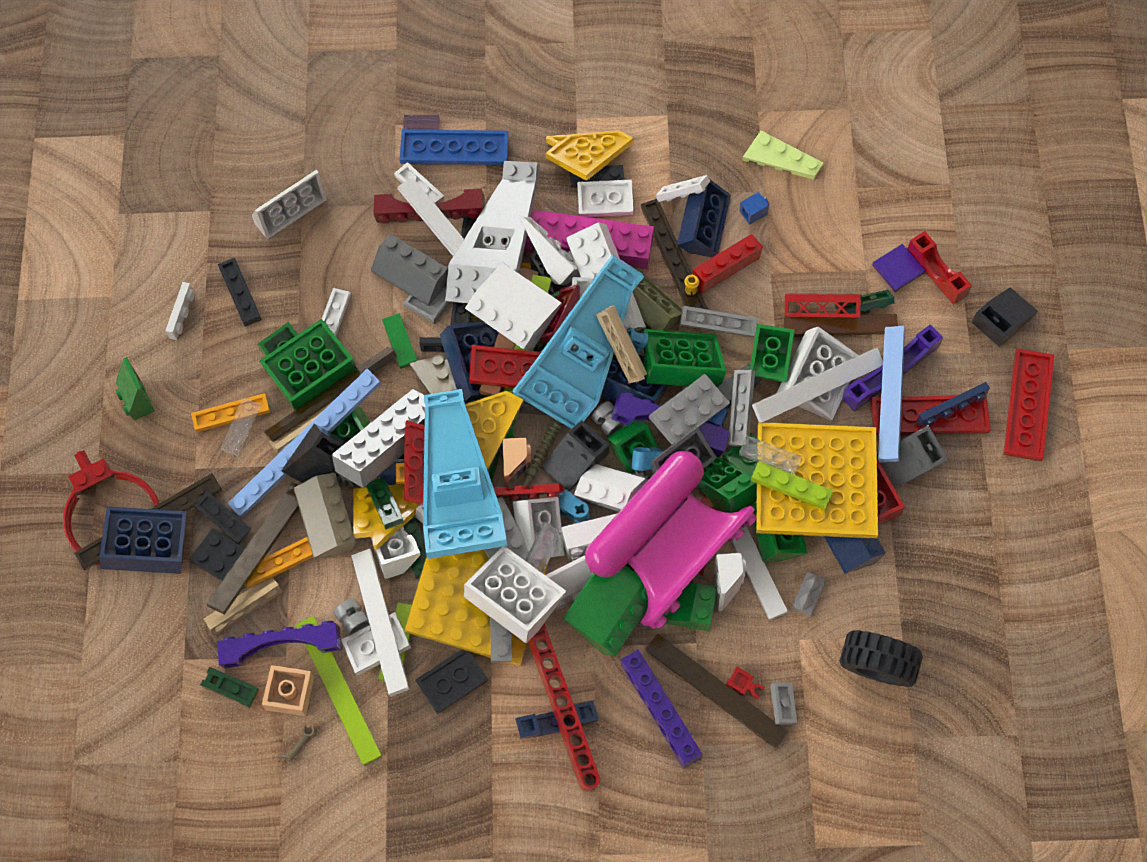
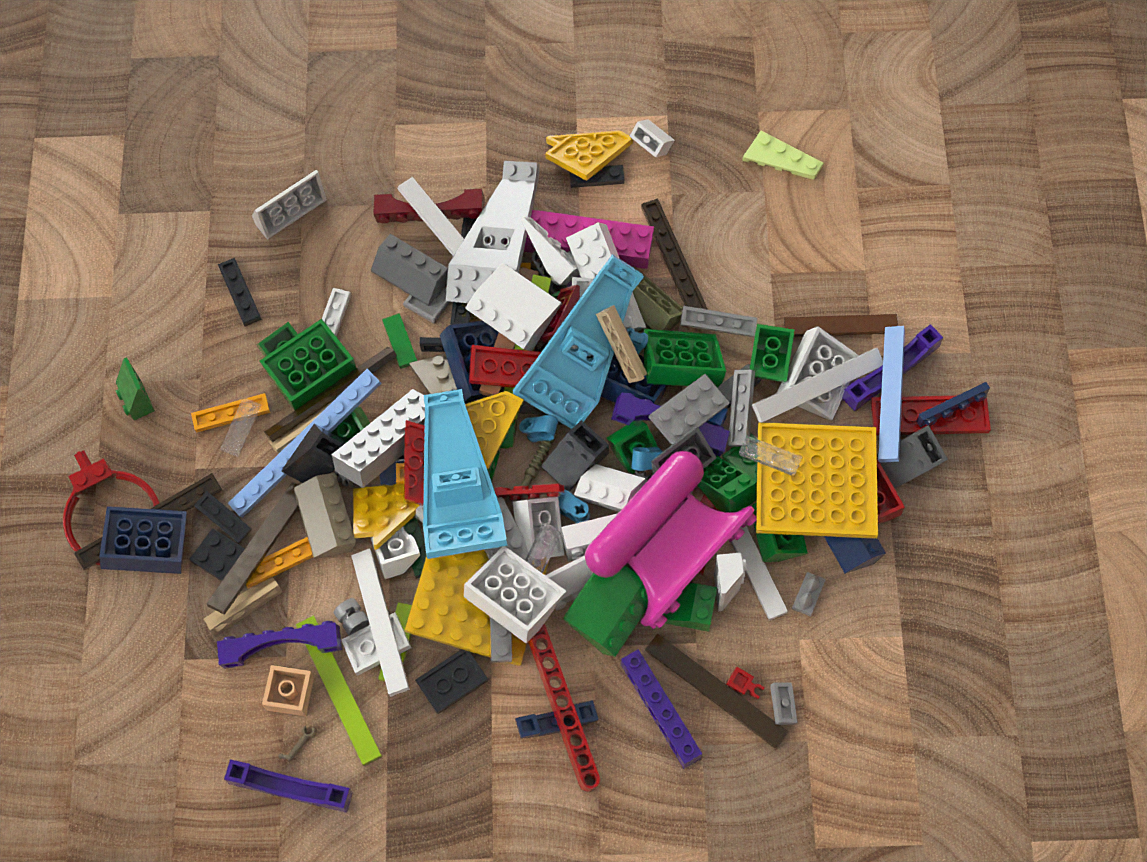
white plate [165,282,194,340] -> none
dark green plate [200,667,259,708] -> none
dark green plate [366,477,404,530] -> none
white plate [394,162,444,203] -> none
blue plate [399,129,509,165] -> none
clear purple tile [403,115,440,130] -> none
light nougat slope [503,438,531,488] -> none
white plate [577,180,633,217] -> none
light grey wheel [591,401,626,437] -> none
white plate [655,175,710,202] -> none
dark blue slope [677,179,731,258] -> none
yellow pin [684,275,699,295] -> none
red brick [692,234,763,293] -> none
blue brick [739,192,769,225] -> none
lime plate [751,461,833,510] -> none
red fence [785,293,862,318] -> none
dark green plate [835,290,895,313] -> none
black tyre [839,630,923,687] -> none
dark purple tile [872,244,925,292] -> none
red arch [907,231,972,305] -> none
black slope [972,287,1038,347] -> none
red plate [1003,348,1054,462] -> none
none -> dark purple arch [224,759,353,813]
none -> dark azure piece [519,415,558,442]
none -> white brick [630,119,675,157]

